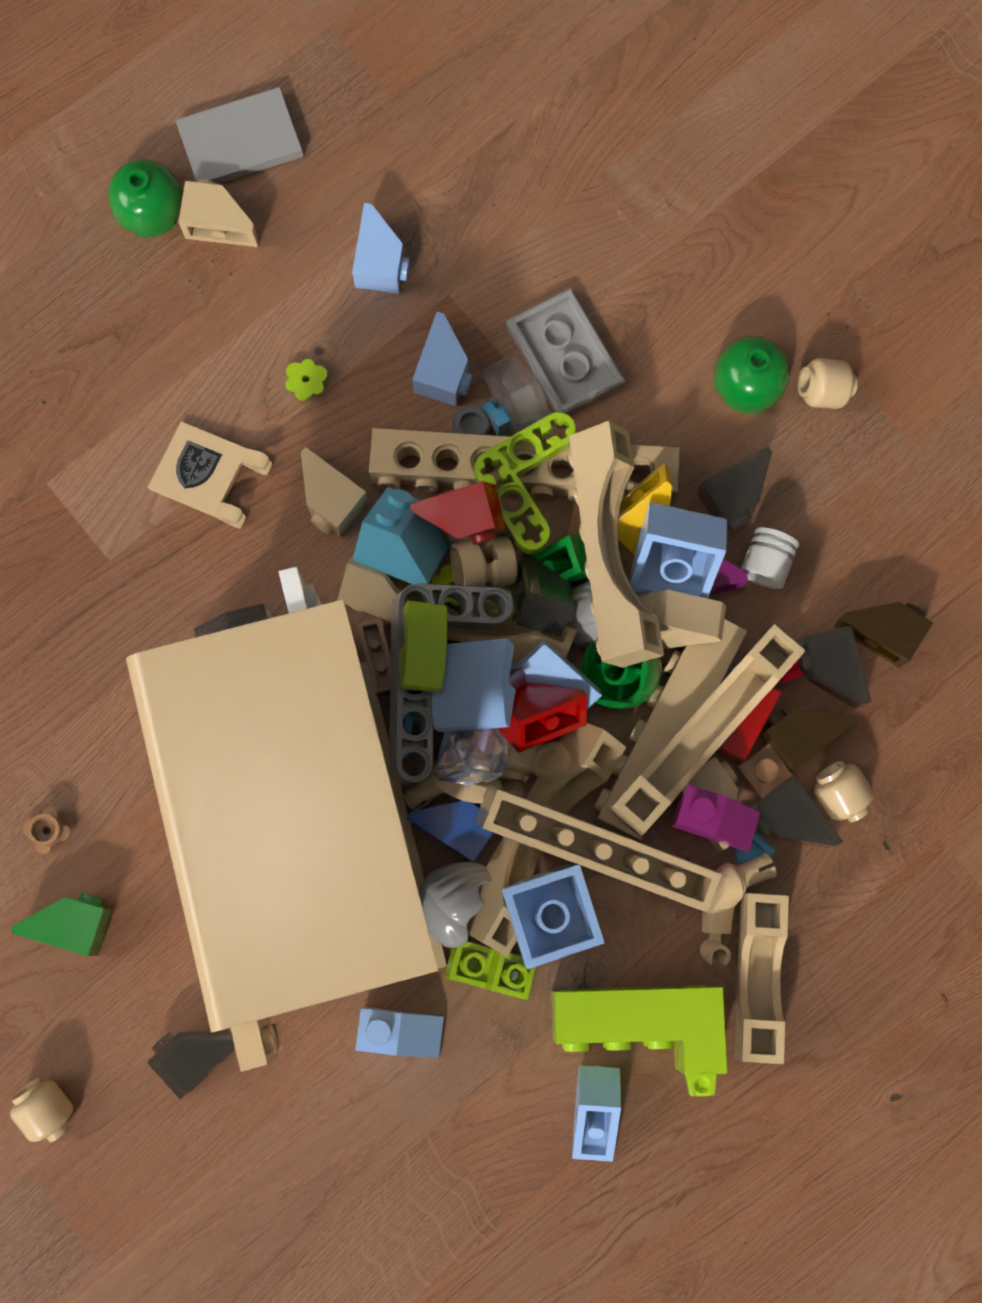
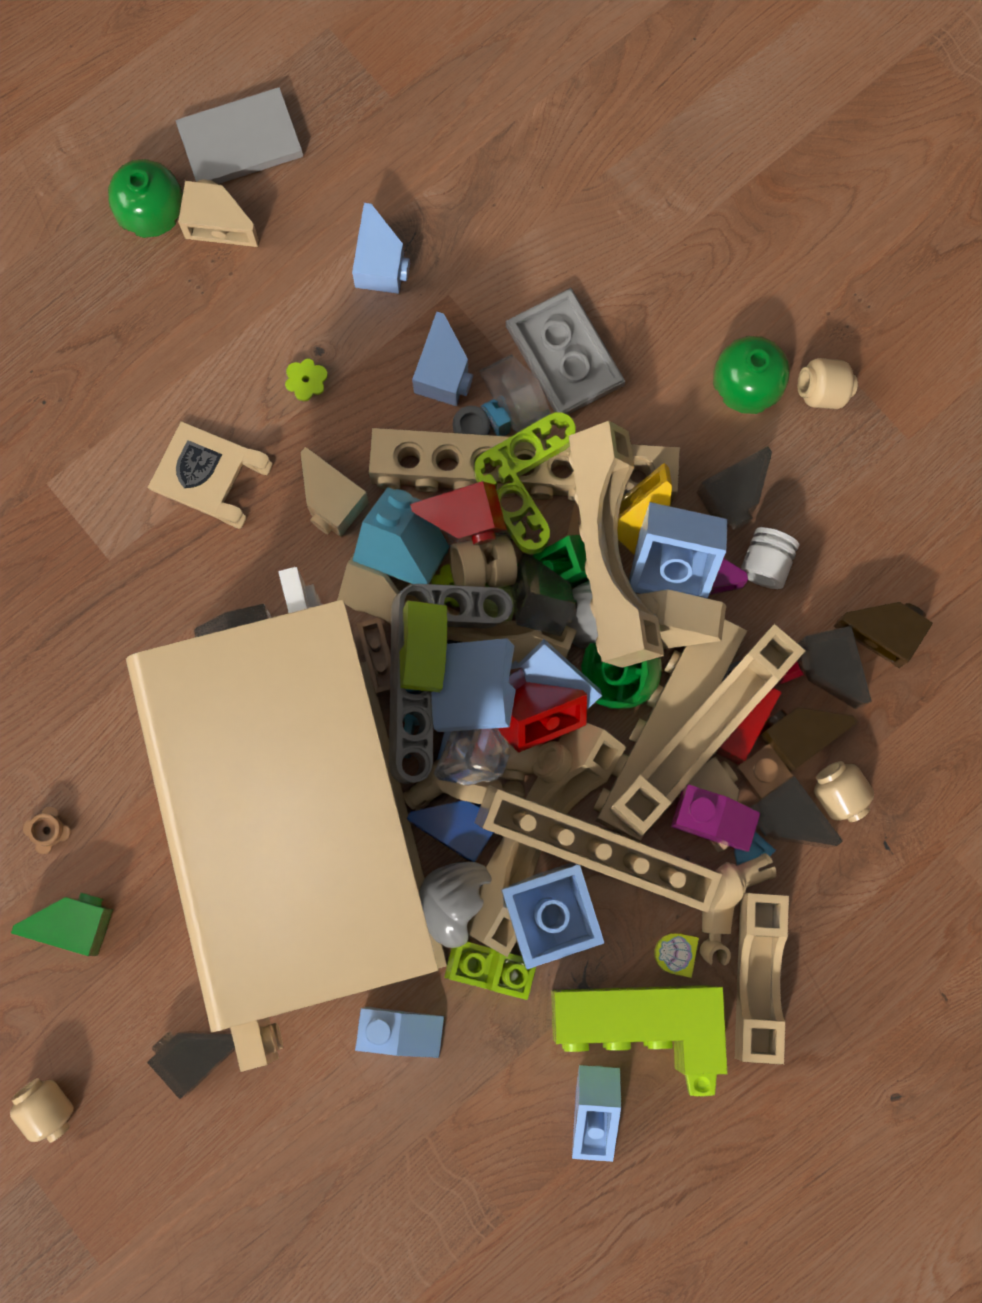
none -> tile [654,934,699,978]

